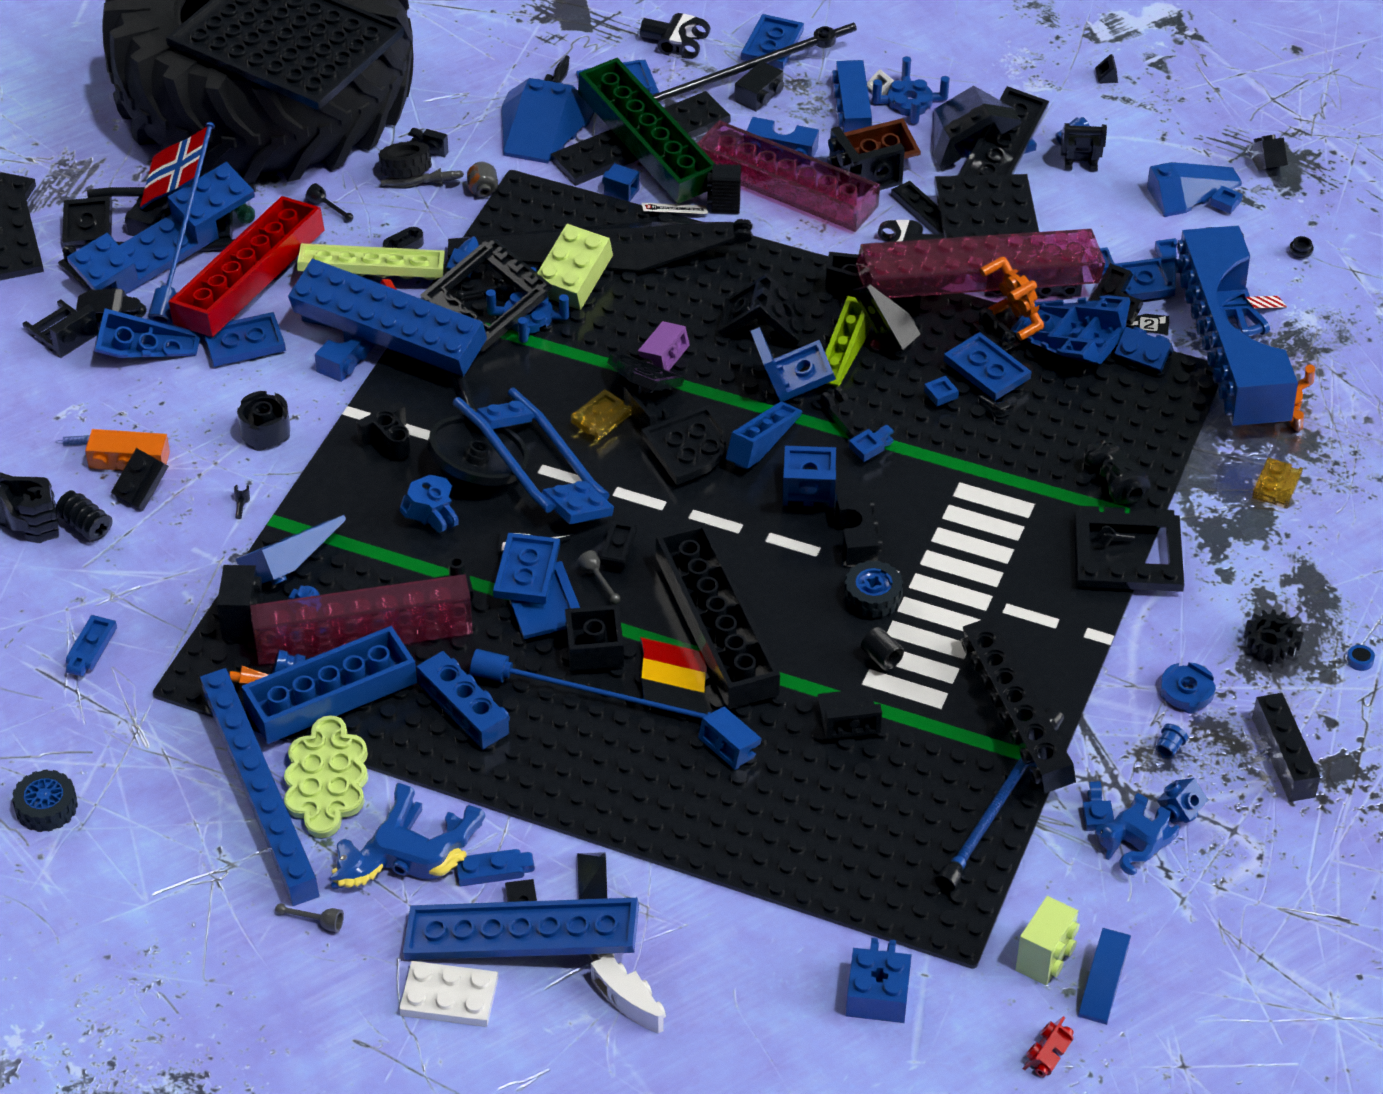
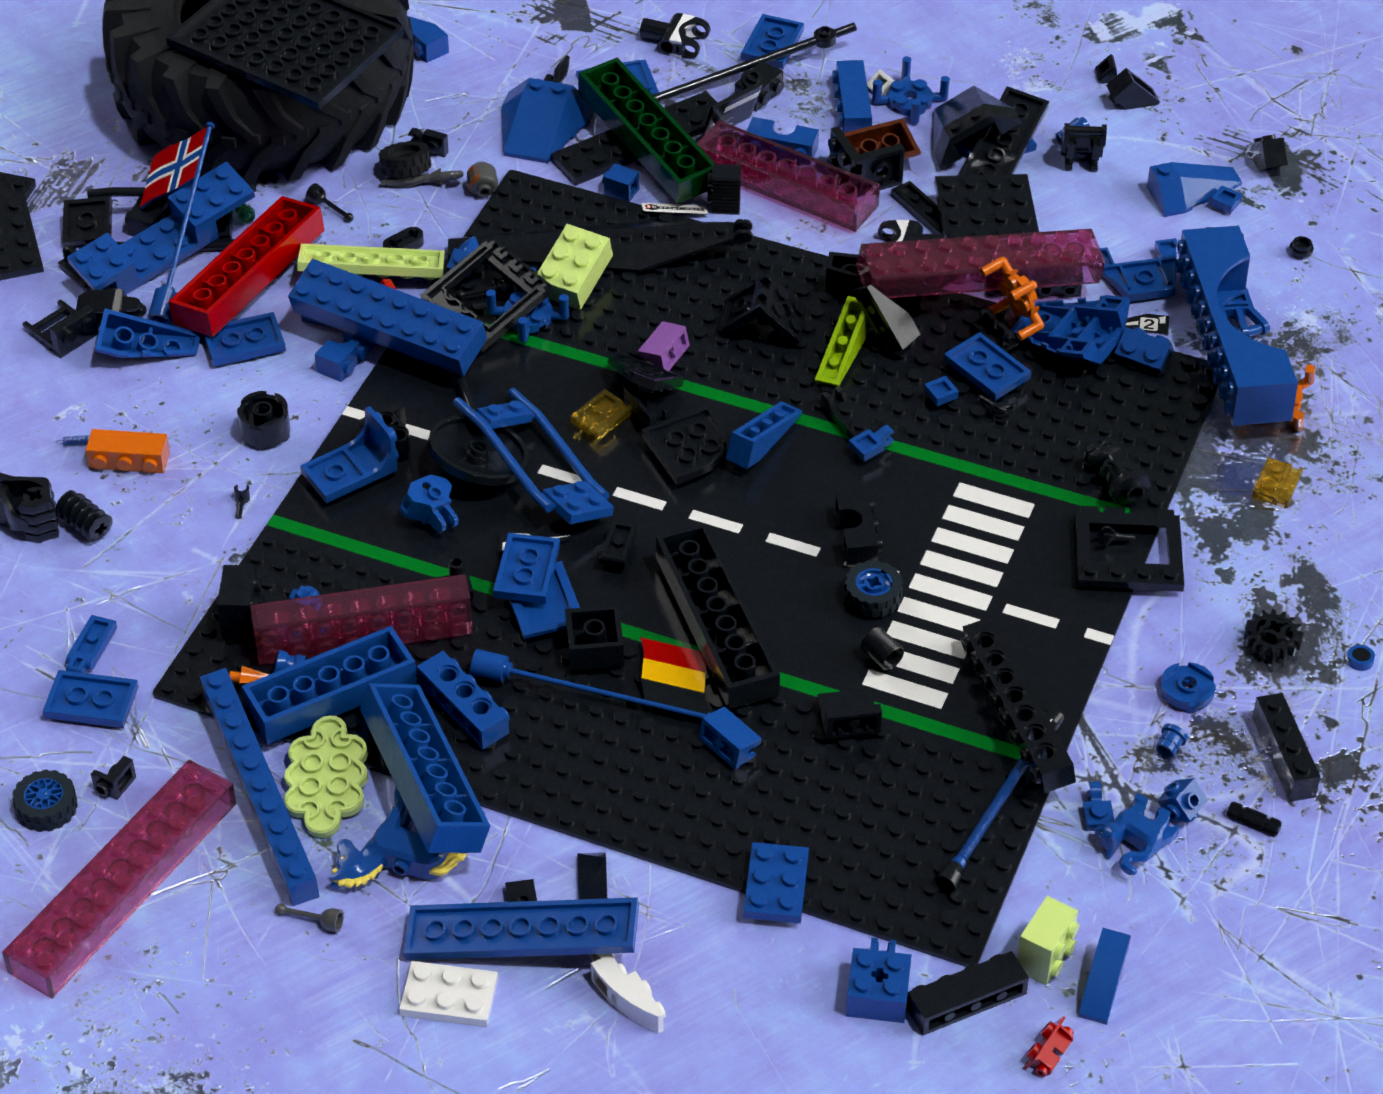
black plate [111,448,169,510] -> none
wedge [236,515,346,585] -> none
blue hinge [456,849,535,887] -> none
dark grey hinge [577,550,620,604] -> none
blue bracket [751,327,836,402] -> none
blue bracket [783,446,836,507] -> none
black plate [1090,263,1143,325] -> none
sticker [1246,296,1287,308] -> none
none -> clear pink brick [2,759,236,999]
none -> blue plate [43,670,139,728]
none -> black bracket [91,755,136,800]
none -> blue bracket [300,406,399,503]
none -> blue brick [360,683,490,853]
none -> blue slope [407,16,449,63]
none -> black door [700,69,764,141]
none -> blue plate [743,842,809,924]
none -> black brick [906,951,1029,1036]
none -> black slope [1106,68,1160,110]
none -> black axle [1227,801,1282,836]

